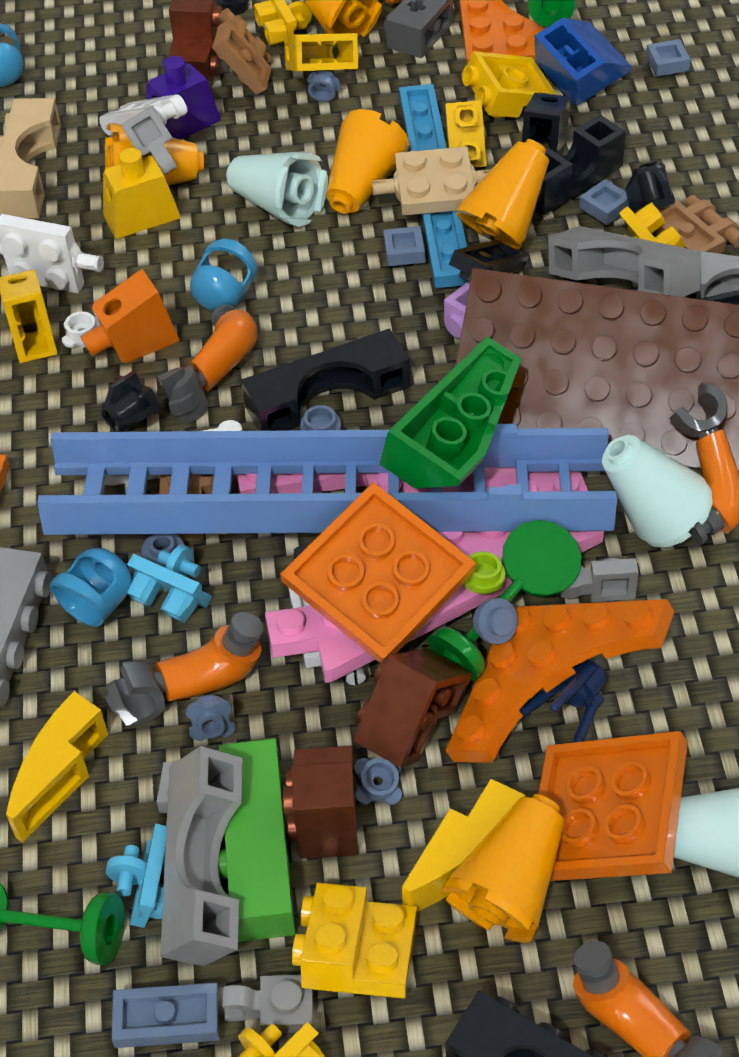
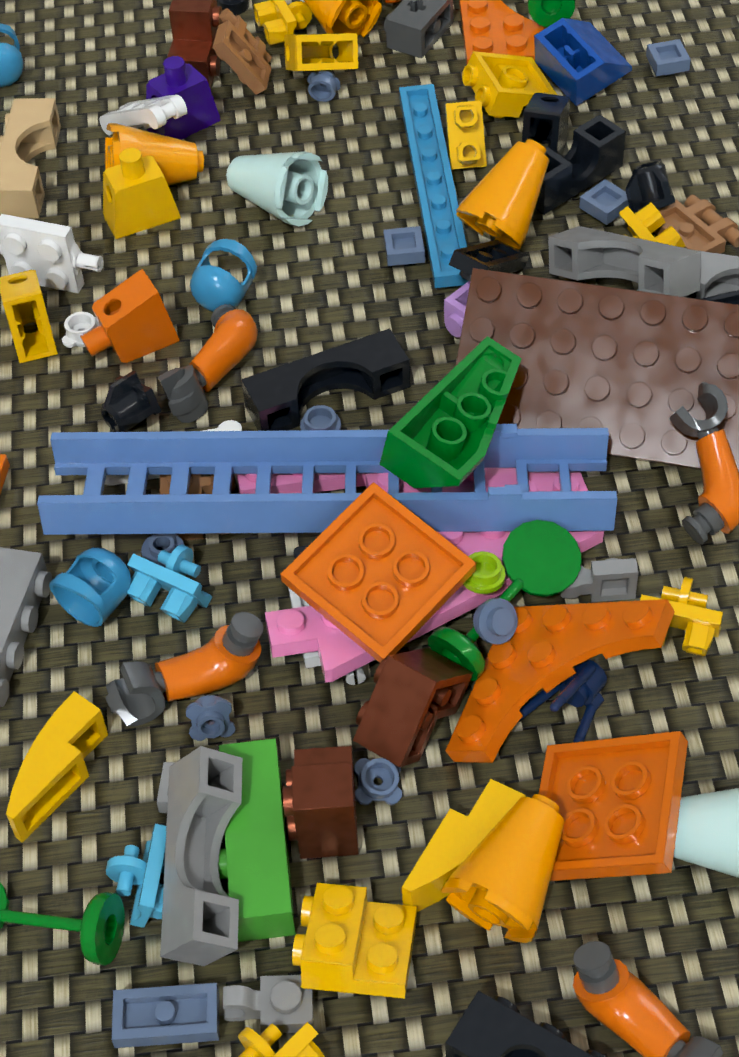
light grey plate [121,105,177,175] -> none
light orange cone [326,109,410,214] -> none
tan plate [372,146,491,216] -> none
light aqua cone [602,435,713,547] -> none
none -> yellow hips [640,577,723,656]

